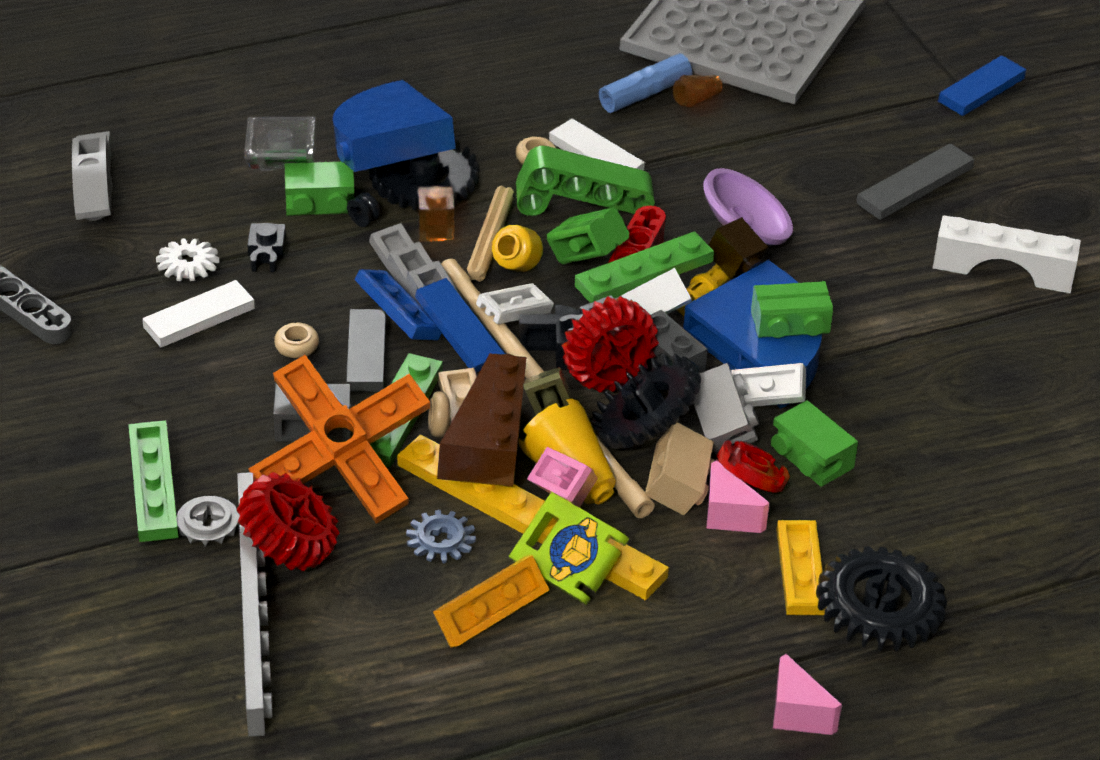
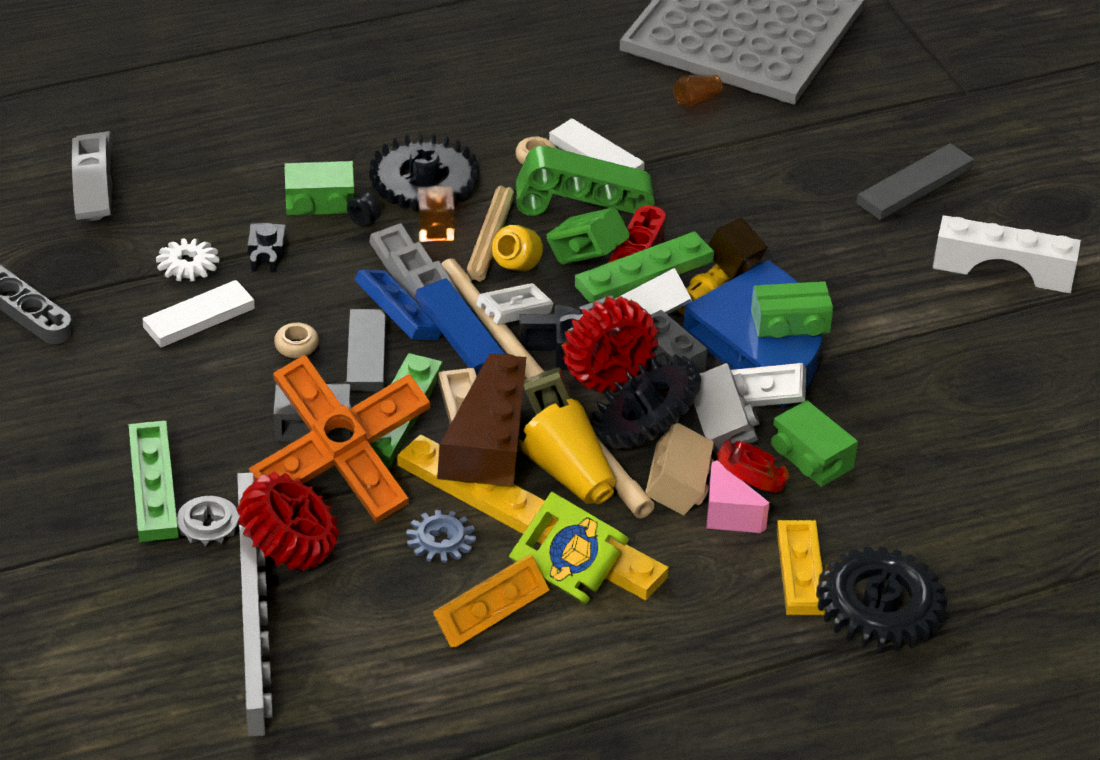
clear slope [244,116,317,171] -> none
blue brick [333,80,456,172] -> none
tan piece [428,391,450,438] -> none
bright pink slope [527,447,598,508] -> none
medium blue axle [599,53,692,113] -> none
lavender dish [703,168,793,245] -> none
bright pink slope [773,654,842,735] -> none
blue tile [938,55,1026,116] -> none

